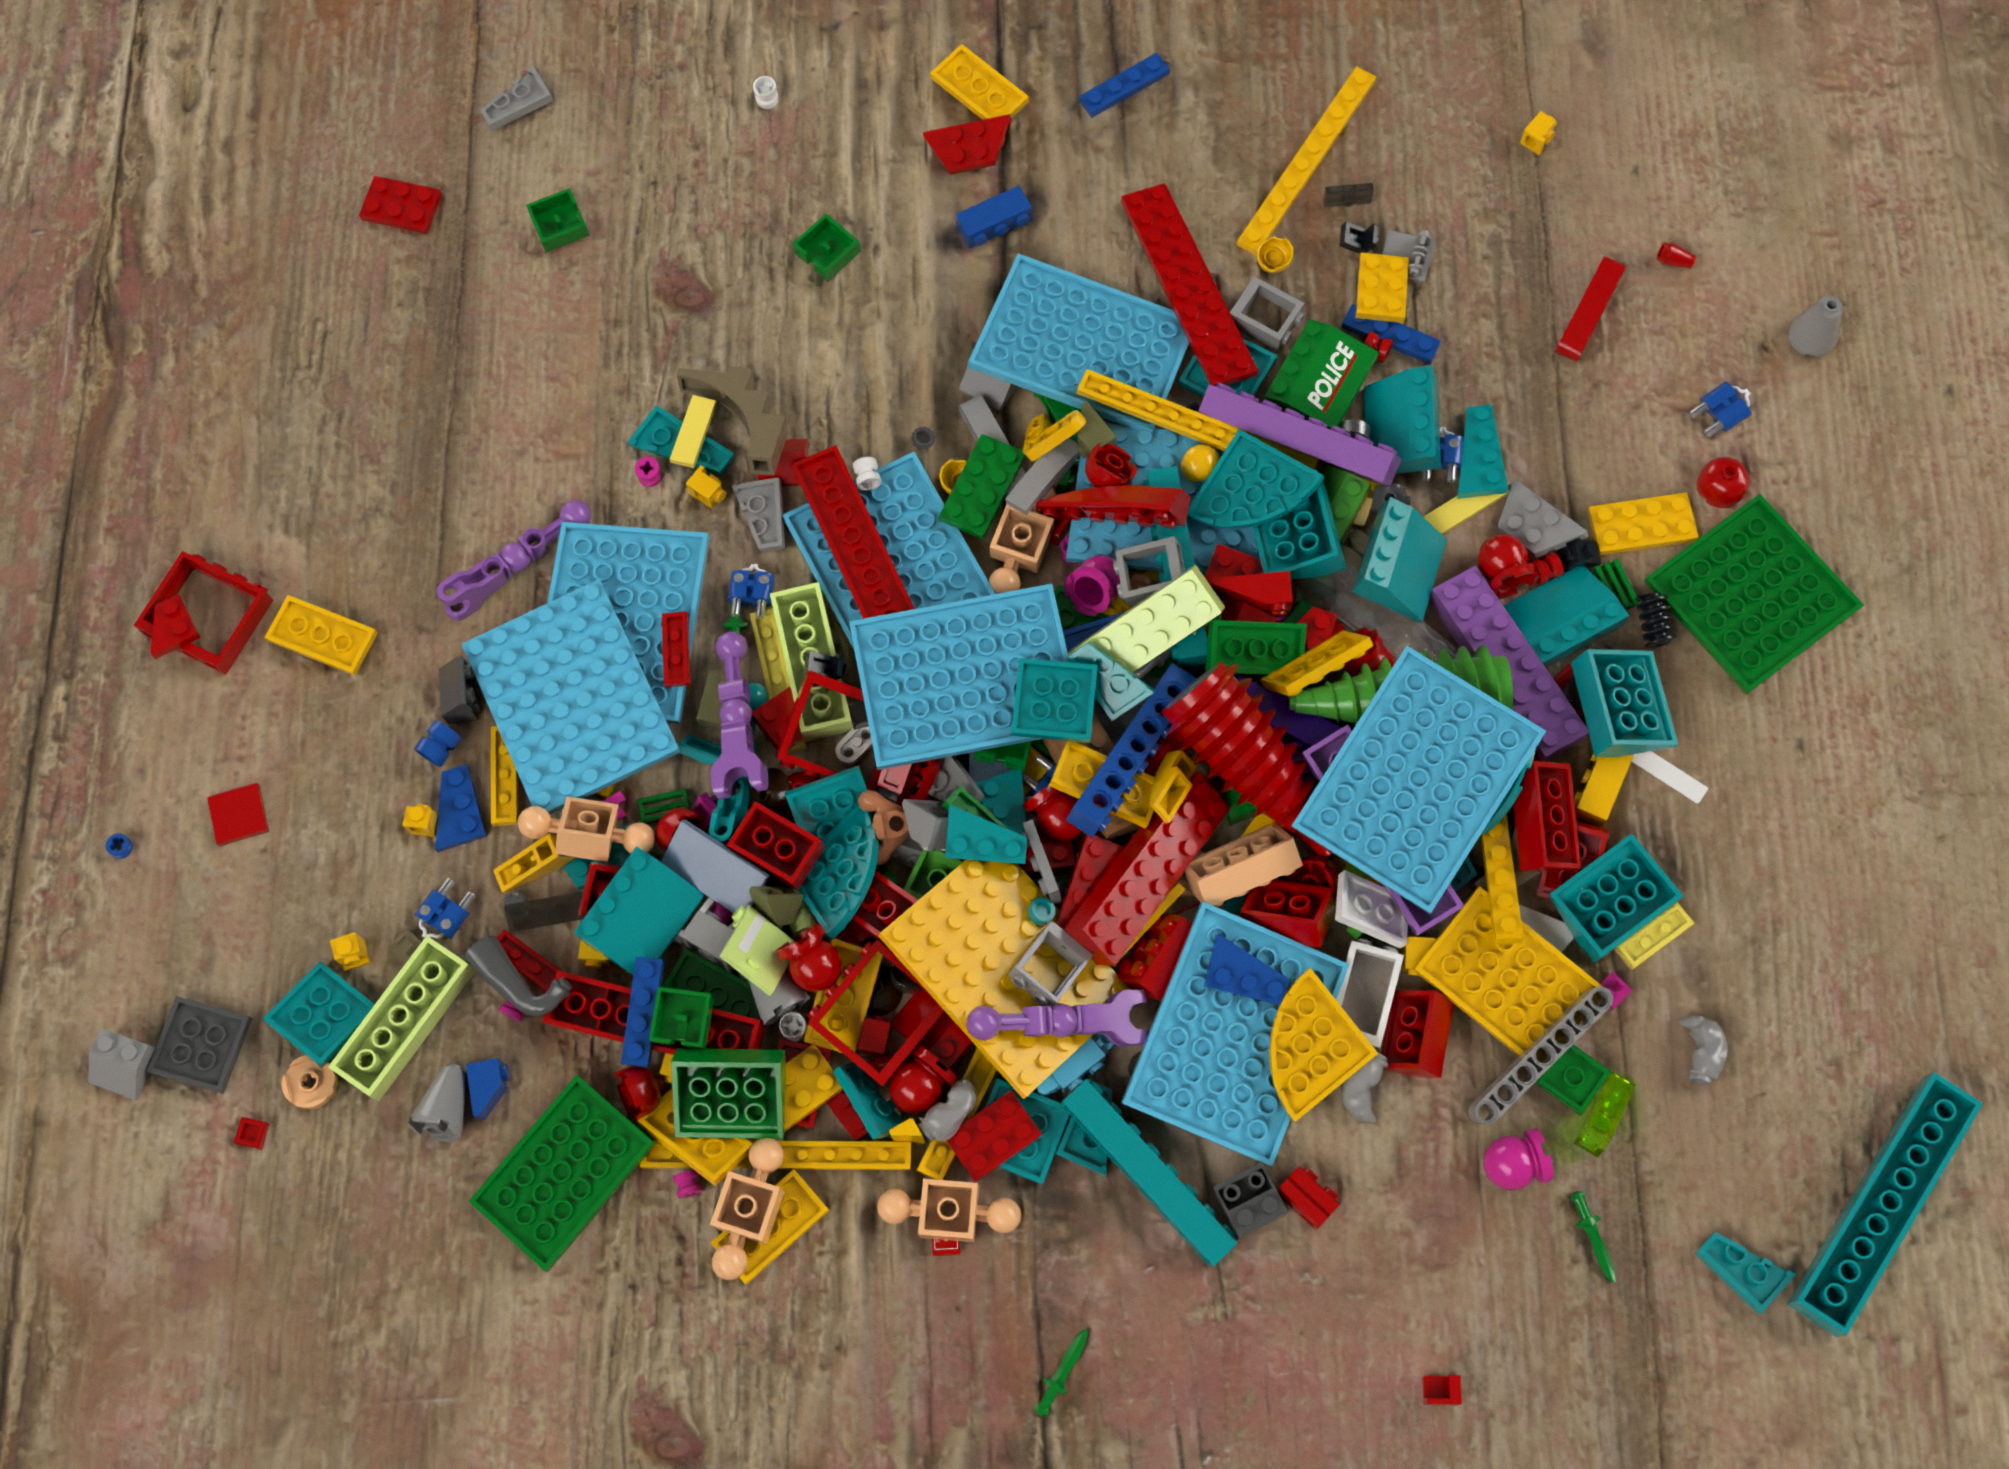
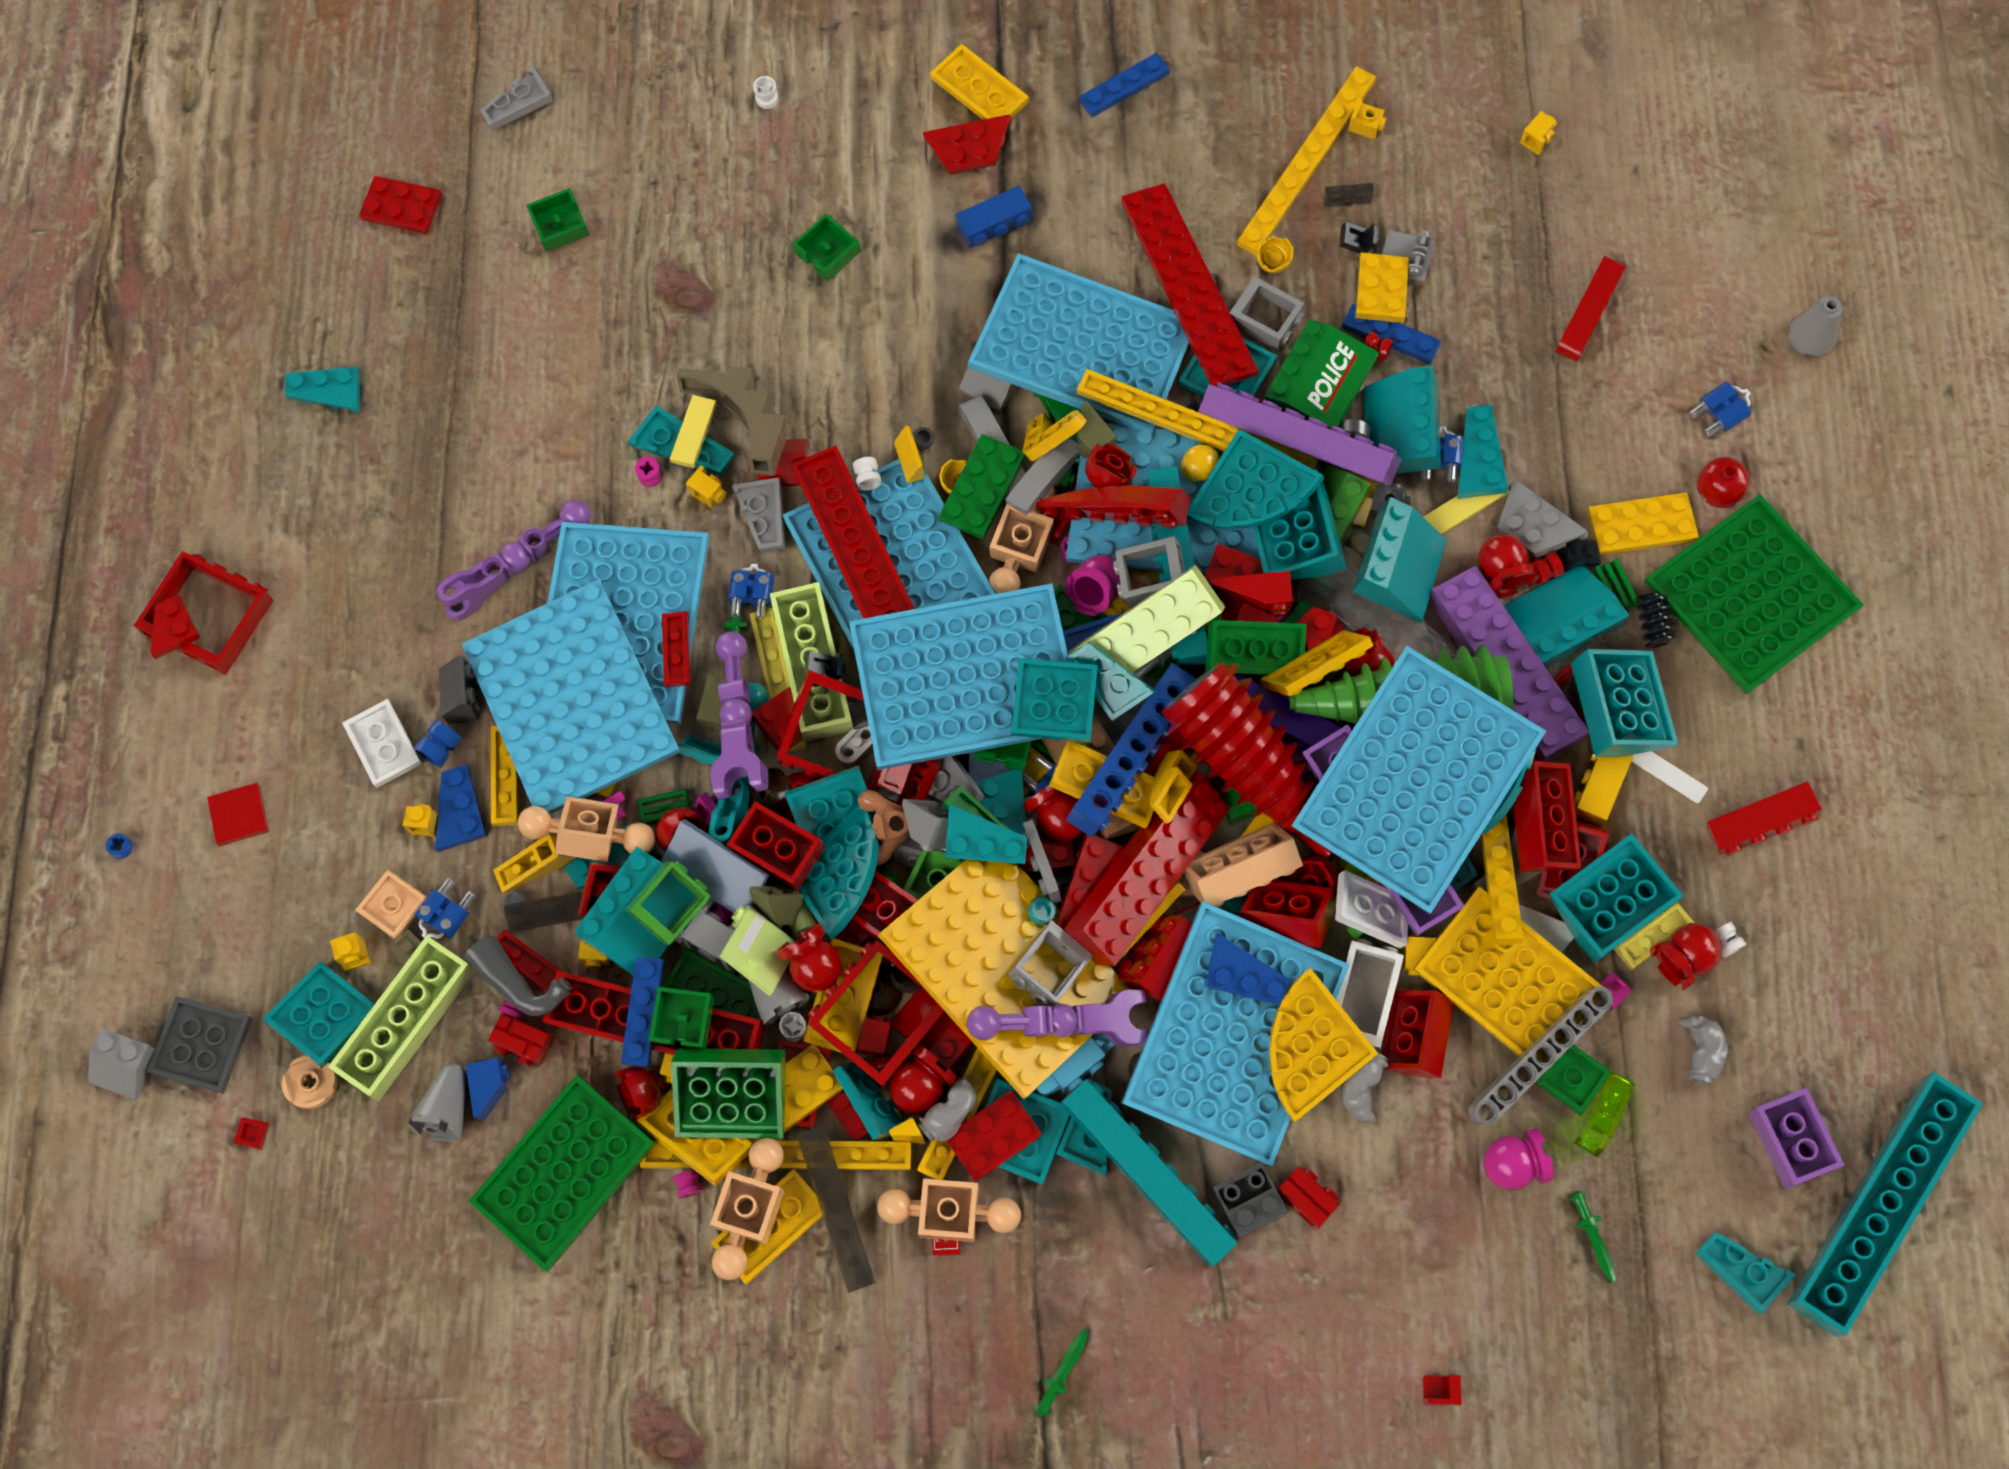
yellow plate [264,595,378,676] -> none
red cone [1657,242,1696,269] -> none
none -> teal wing [285,366,360,414]
none -> white plate [342,699,422,788]
none -> light nougat plate [355,869,427,939]
none -> red brick [488,1013,554,1067]
none -> bright green window [624,861,711,945]
none -> clear smoke tile [796,1125,876,1293]
none -> yellow slope [894,426,925,483]
none -> yellow brick [1348,99,1387,140]
none -> red tile [1650,923,1722,990]
none -> red wedge [1706,781,1822,856]
none -> white wheel [1715,922,1747,958]
none -> medium lavender brick [1748,1088,1845,1189]

